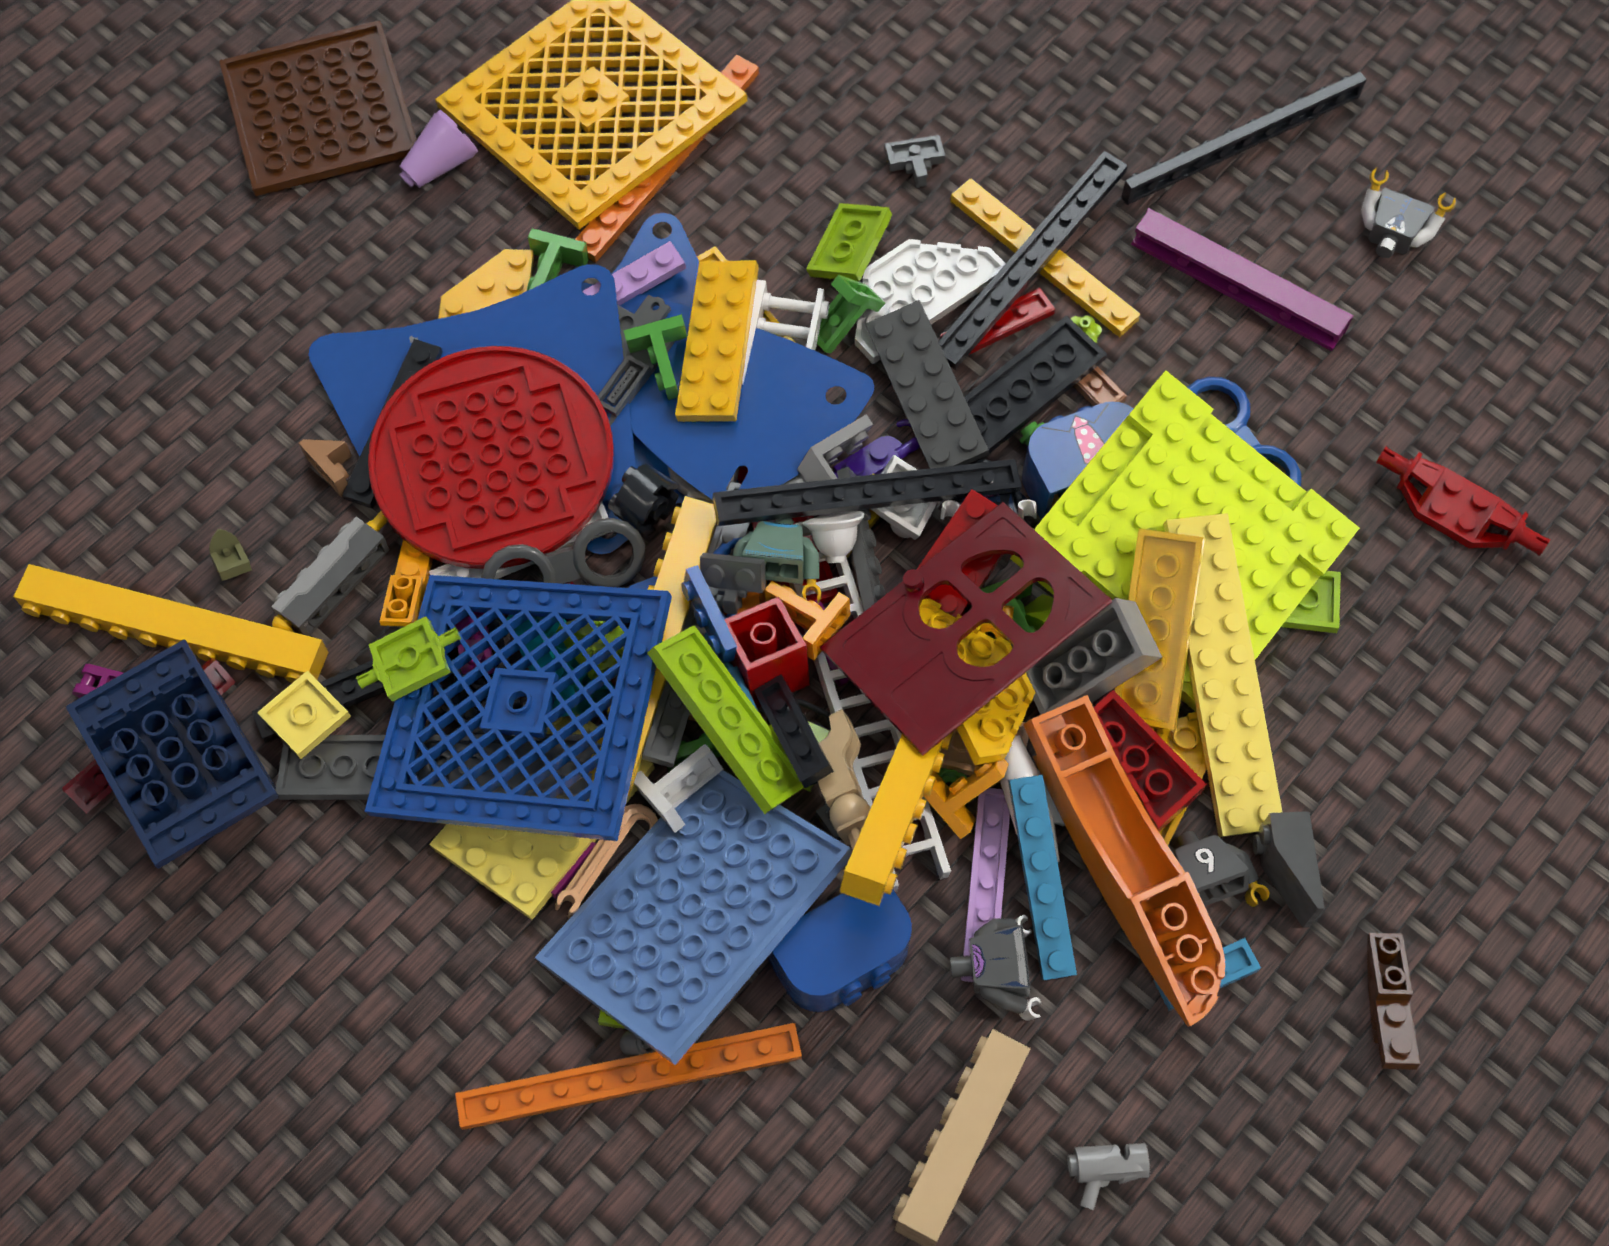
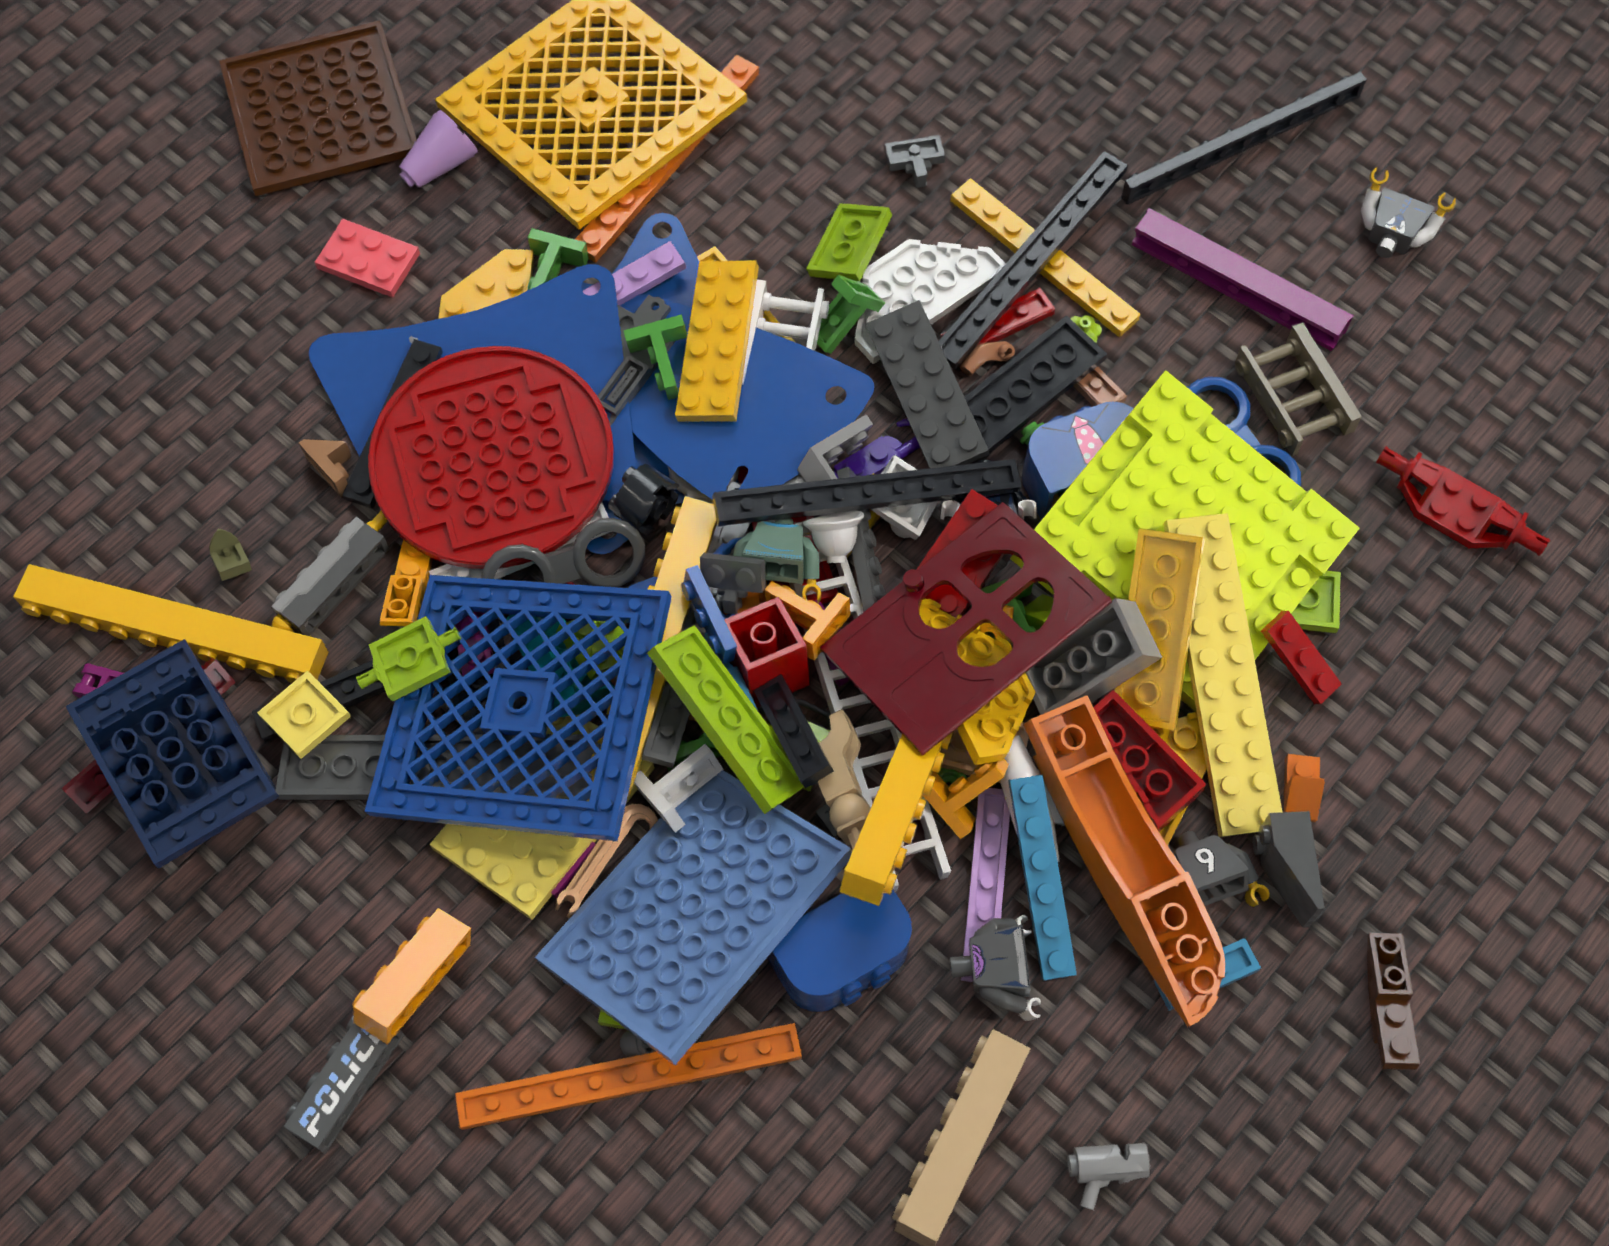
none -> dark grey brick [283,1015,404,1154]
none -> coral plate [315,219,420,298]
none -> light orange brick [352,908,471,1044]
none -> nougat arm [960,341,1015,376]
none -> dark tan fence [1235,323,1362,456]
none -> red plate [1261,611,1342,704]
none -> orange slope [1283,754,1325,822]

